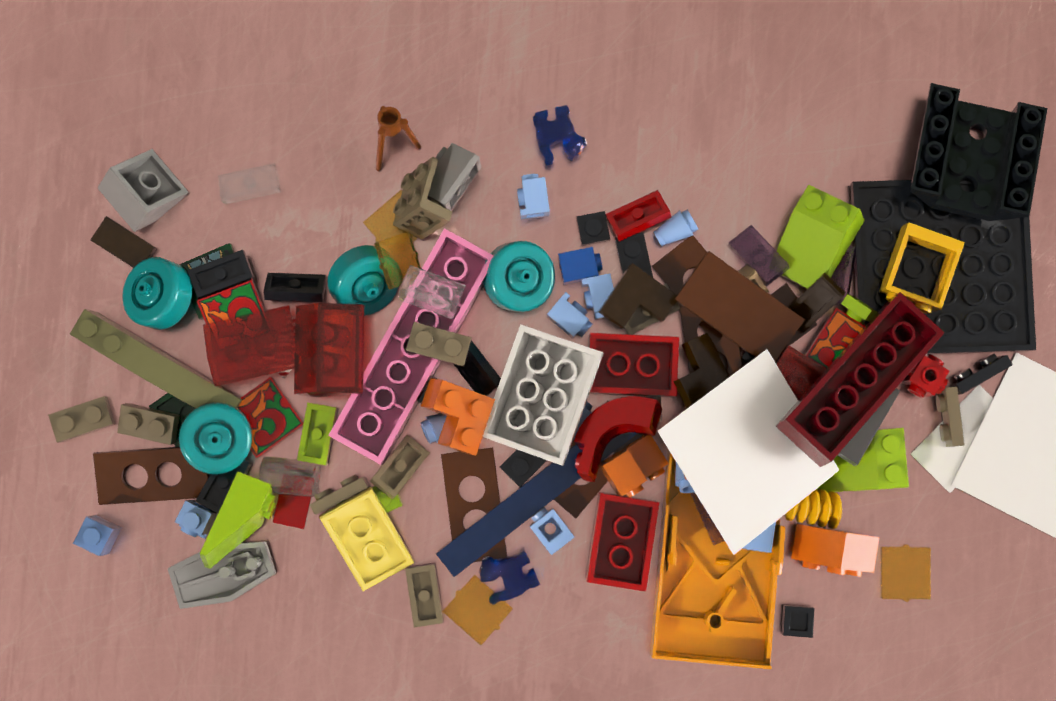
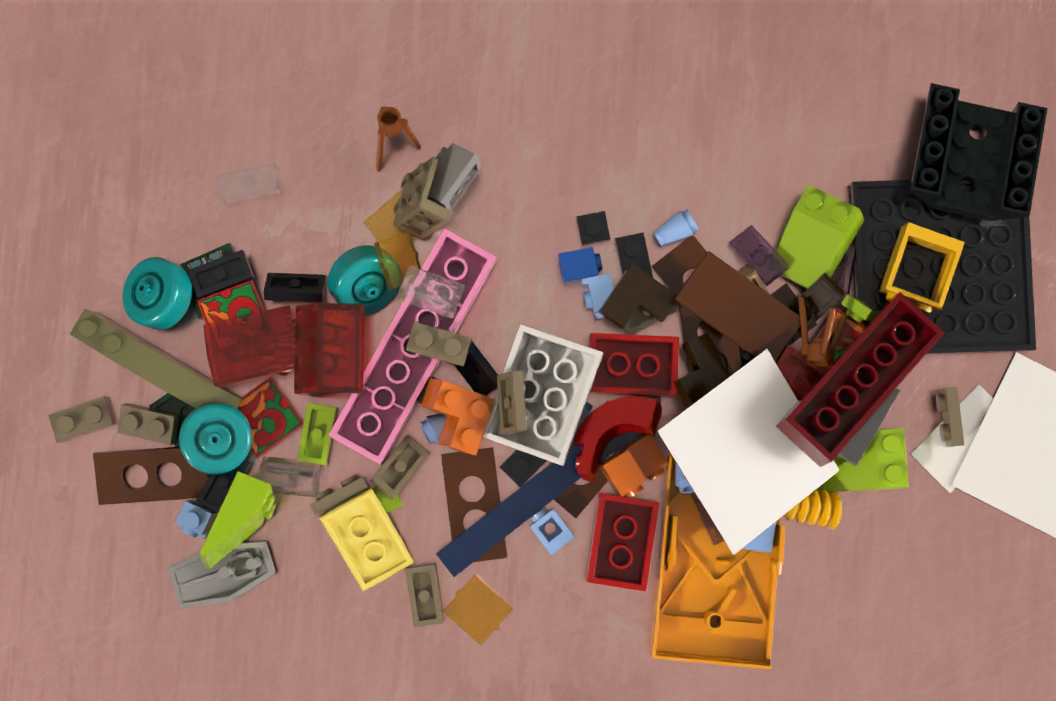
medium blue brick [73,515,122,556] -> none
dark brown tile [91,216,157,268] -> none
light grey slope [98,149,189,232] -> none
red sticker [273,468,316,529] -> none
clear blue animal [479,549,540,605] -> none
teal wheel [483,241,555,312] -> none
light blue brick [517,174,550,219] -> none
clear blue animal [533,105,587,166] -> none
light blue brick [546,292,593,339] -> none
red plate [606,190,671,241] -> none
black plate [781,605,815,638] -> none
orange brick [791,524,879,577] -> none
clear yellow piece [881,544,931,602] -> none
red brick [902,354,949,398] -> none
black plate [949,353,1013,395] -> none
none -> dark tan plate [497,371,528,435]
none -> dark orange plant [799,297,848,367]

